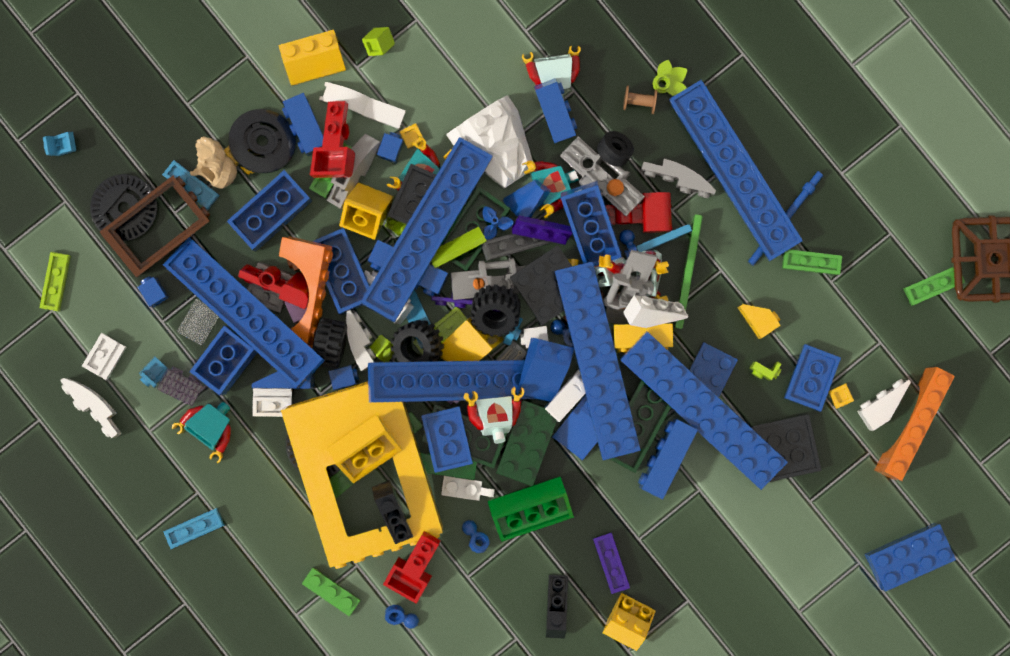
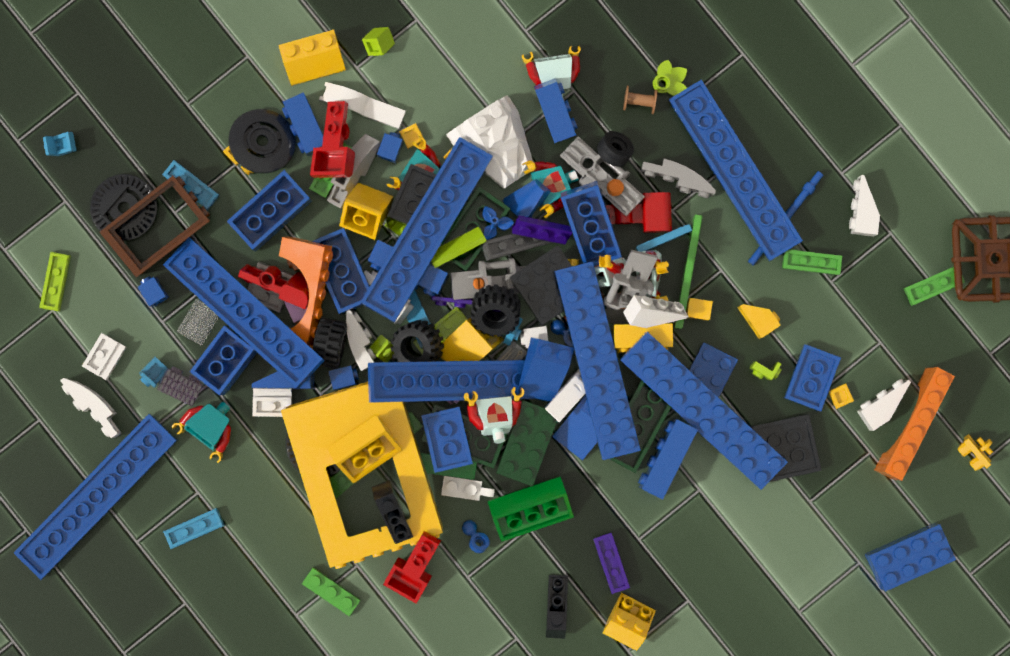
tan hair [190,136,237,189] -> none
blue plate [385,605,419,629] -> none
blue plate [619,229,637,259] -> none
none -> blue plate [14,414,178,580]
none -> yellow panel [686,298,713,320]
none -> white slope [849,175,880,237]
none -> yellow hips [958,434,993,471]

